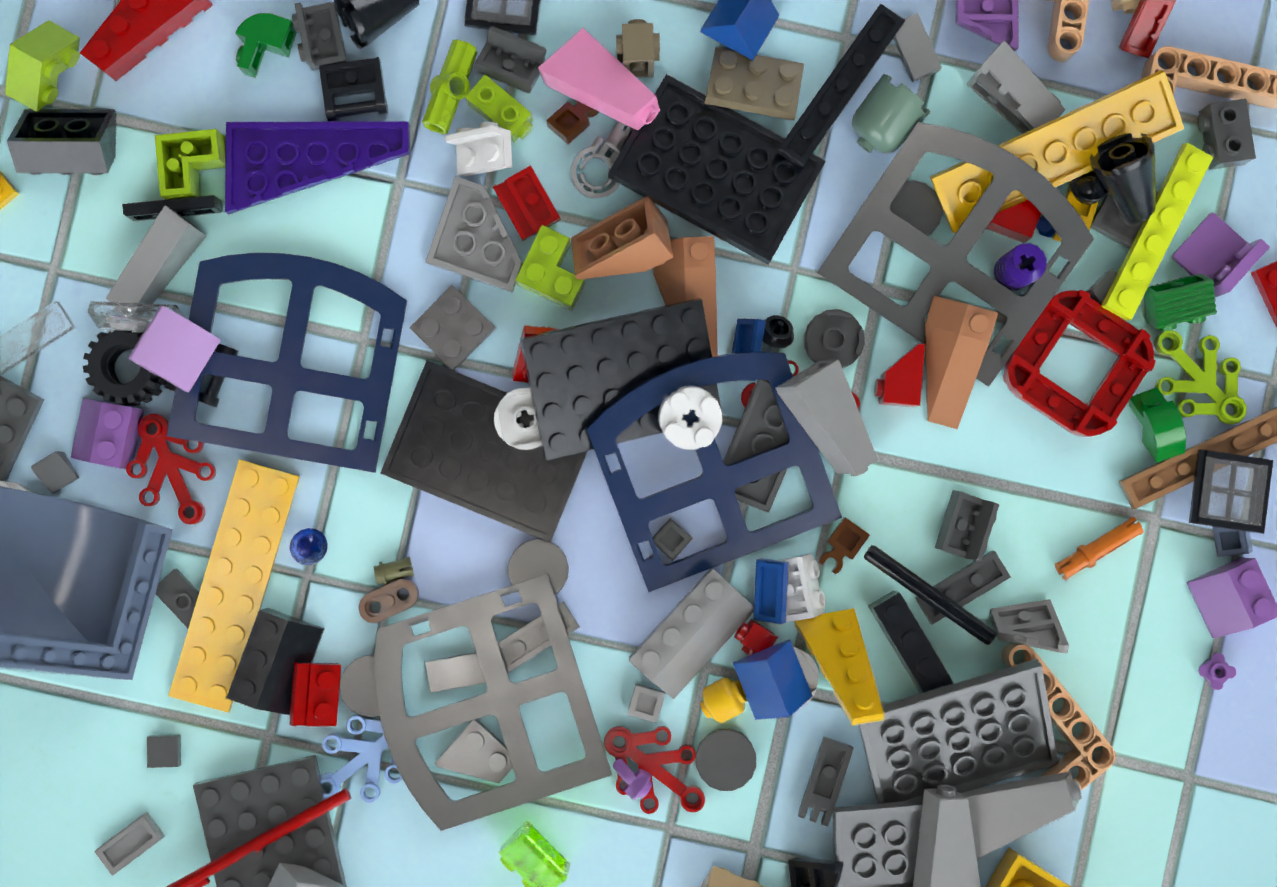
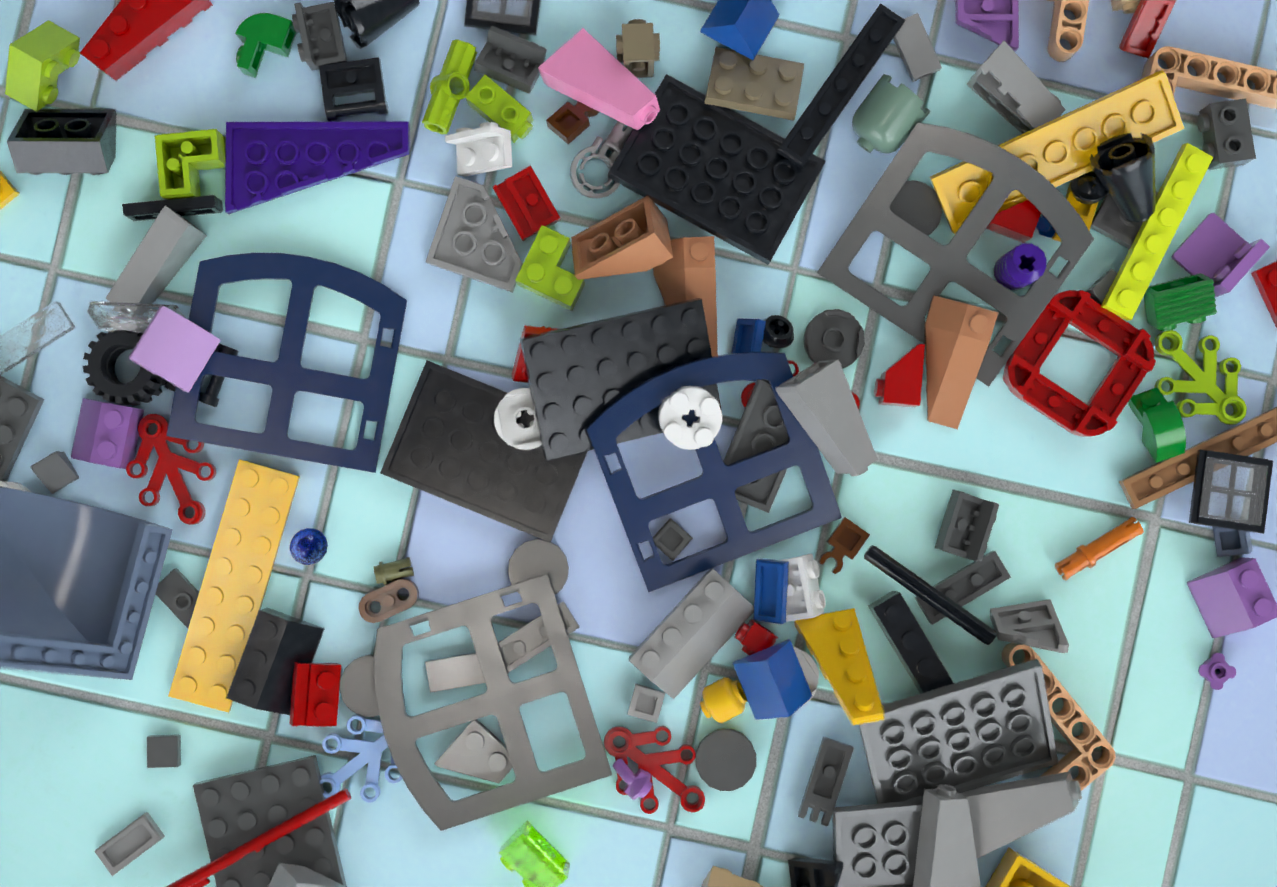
flat silver plate [409,285,496,371] -> none

